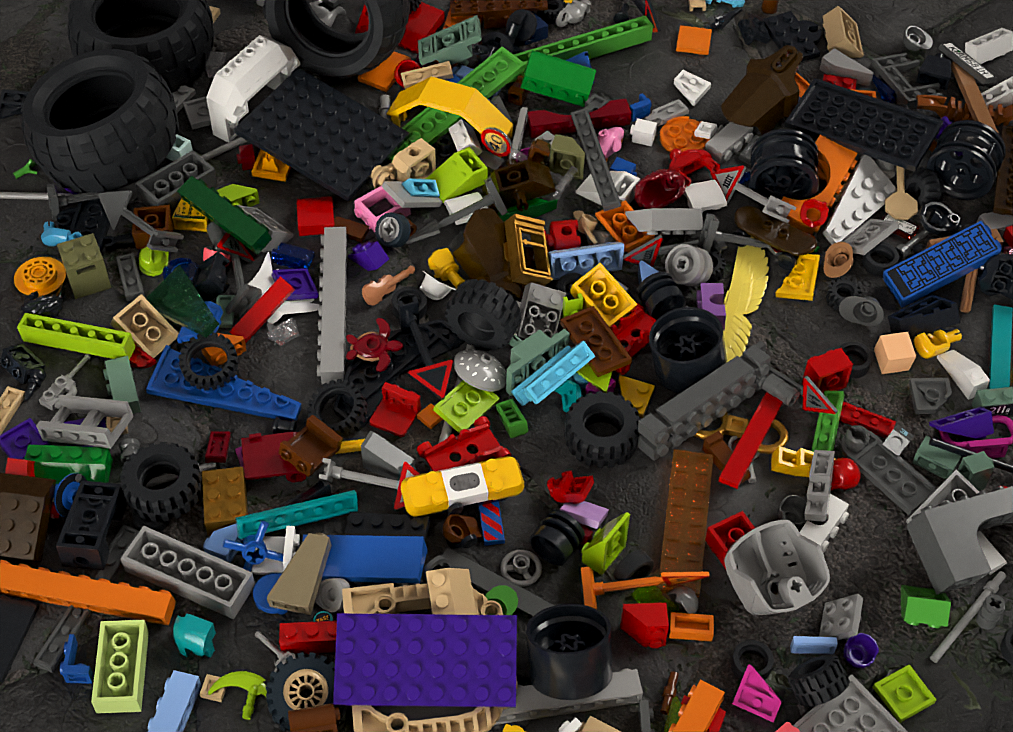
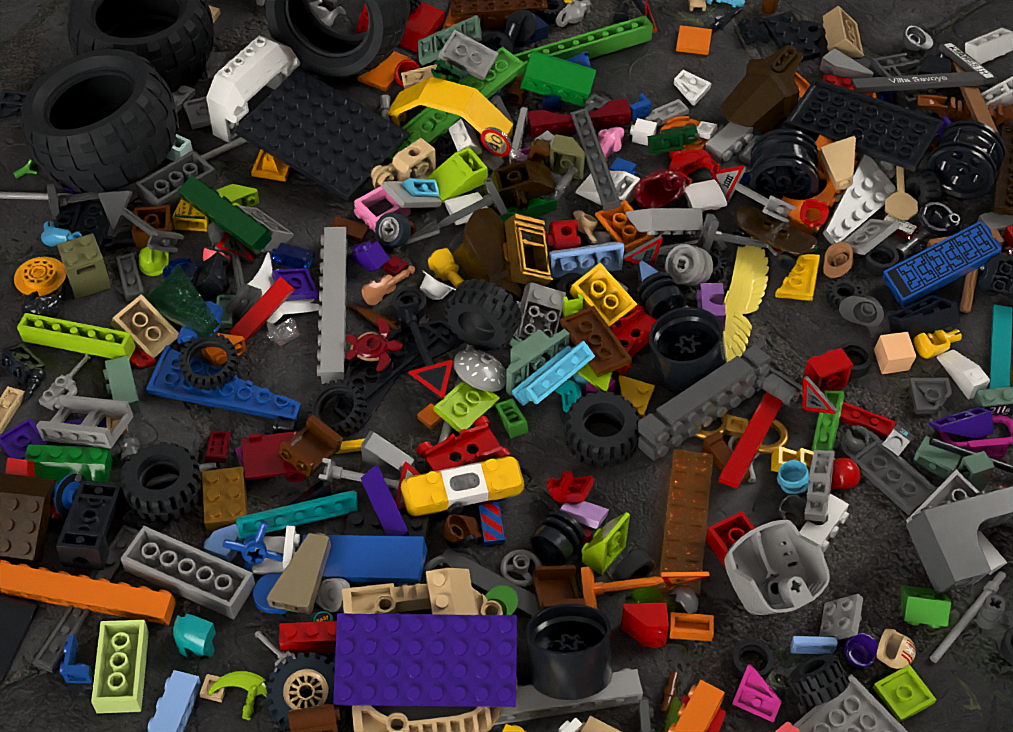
dark red plate [236,144,255,171] -> none
red slope [297,196,335,236] -> none
red bracket [369,382,421,437] -> none
none -> reddish brown bar [347,304,401,331]
none -> dark purple slope [360,465,410,536]
none -> dark red plate [382,255,408,277]
none -> dark green plate [431,59,463,84]
none -> light grey tile [438,29,499,81]
none -> reddish brown panel [532,565,586,612]
none -> clear blue slope [542,95,561,113]
none -> dark green plate [647,124,698,155]
none -> medium azure helmet [777,460,810,495]
none -> tan slope [820,136,856,190]
none -> dark grey tile [851,71,985,93]
none -> tan helmet [877,629,916,669]

